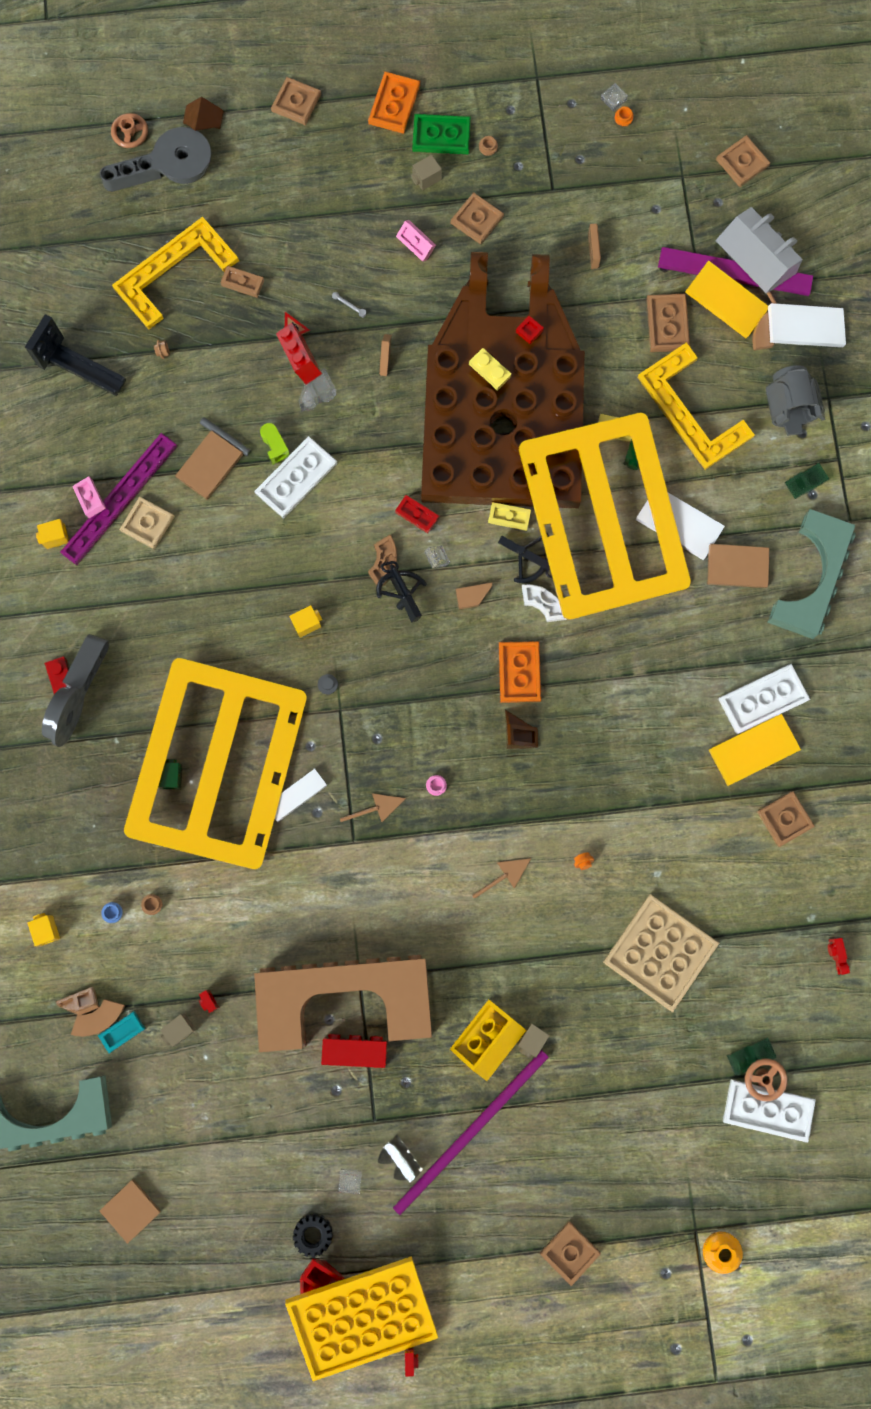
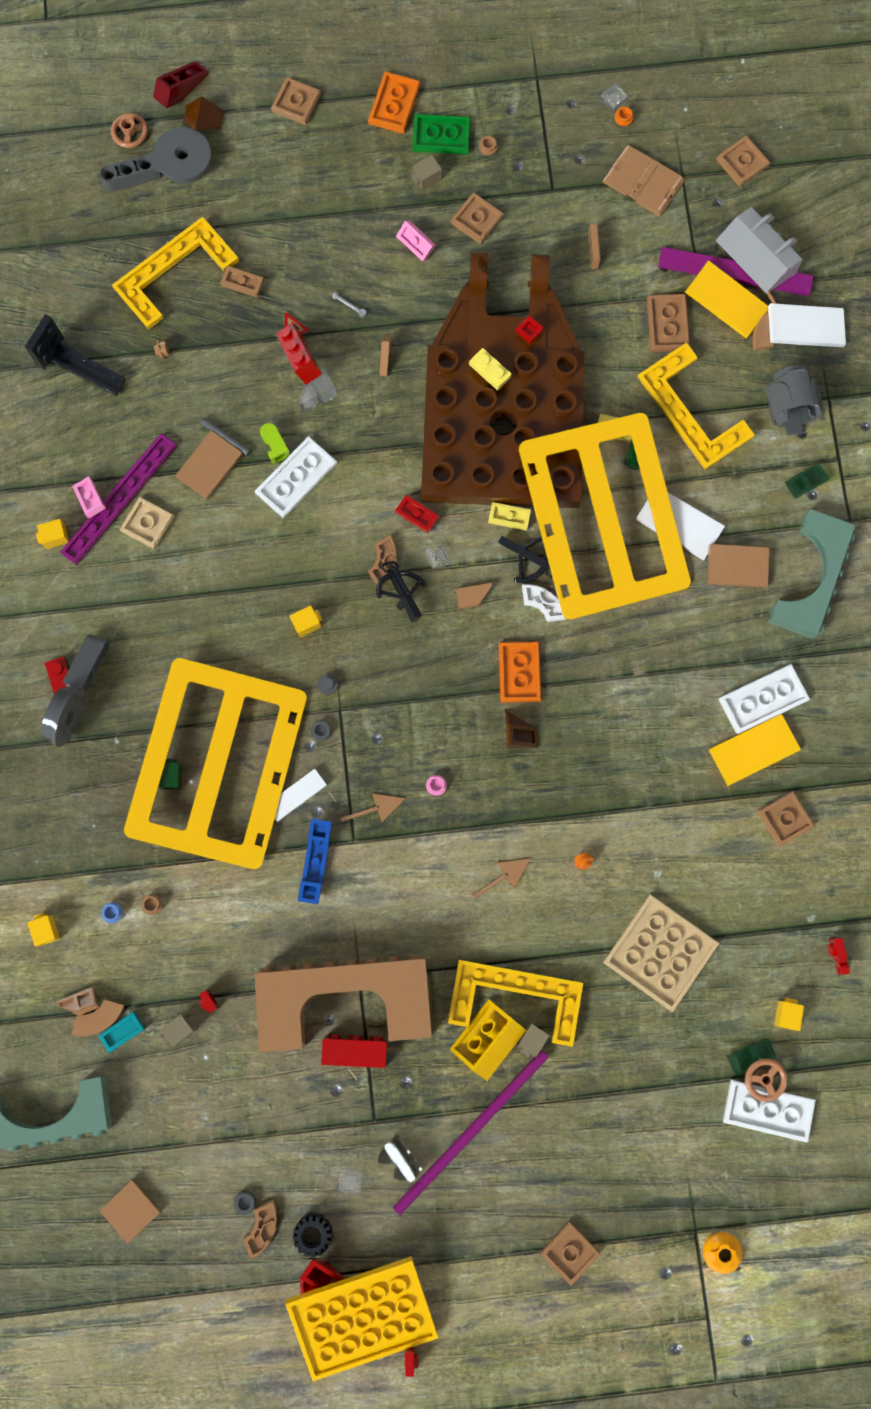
none -> dark red slope [153,61,209,108]
none -> dark grey tile [234,1191,256,1215]
none -> medium nougat tile [242,1199,278,1260]
none -> blue slope [298,819,332,904]
none -> dark grey tile [311,720,332,741]
none -> yellow plate [448,960,583,1047]
none -> medium nougat piece [602,145,685,217]
none -> yellow brick [774,998,804,1031]

